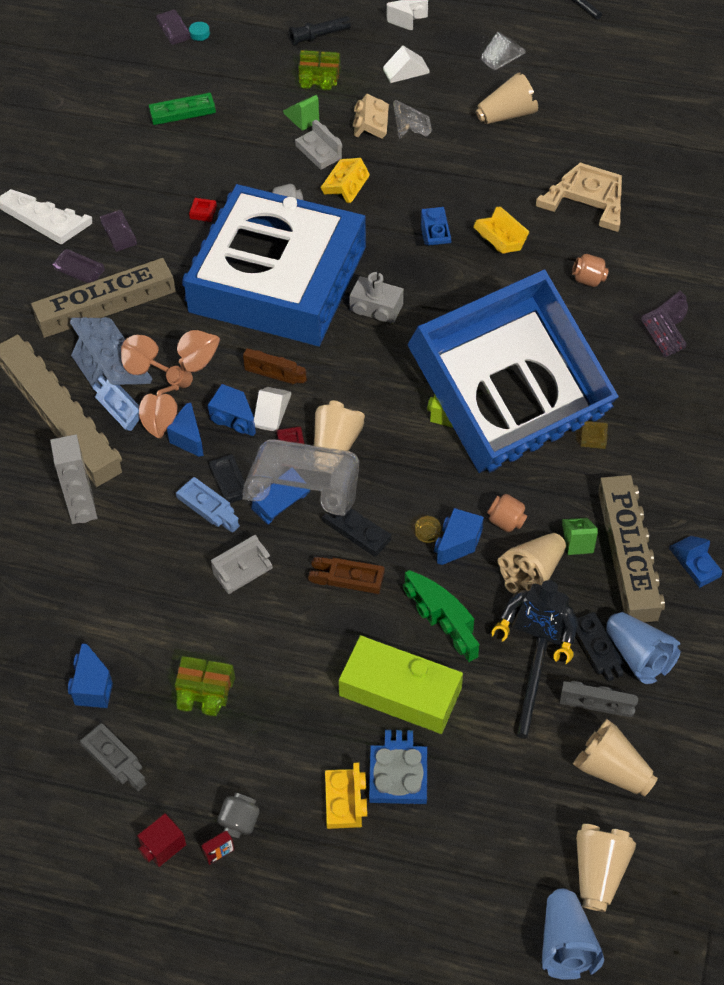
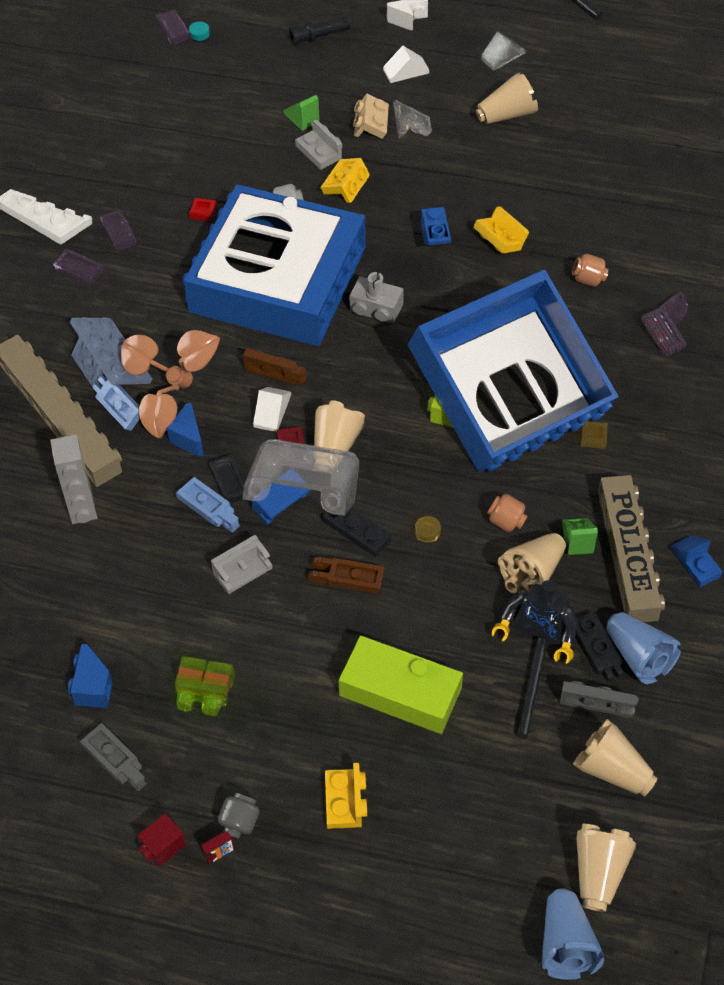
dark tan brick [31,258,175,338] -> none
green plate [149,93,216,125] -> none
blue slope [208,384,256,436] -> none
clear neon green hips [298,50,340,90] -> none
piece [369,730,427,804] -> none
green slope [403,570,479,662] -> none
blue slope [434,508,484,565] -> none
tan wing [536,163,622,232] -> none

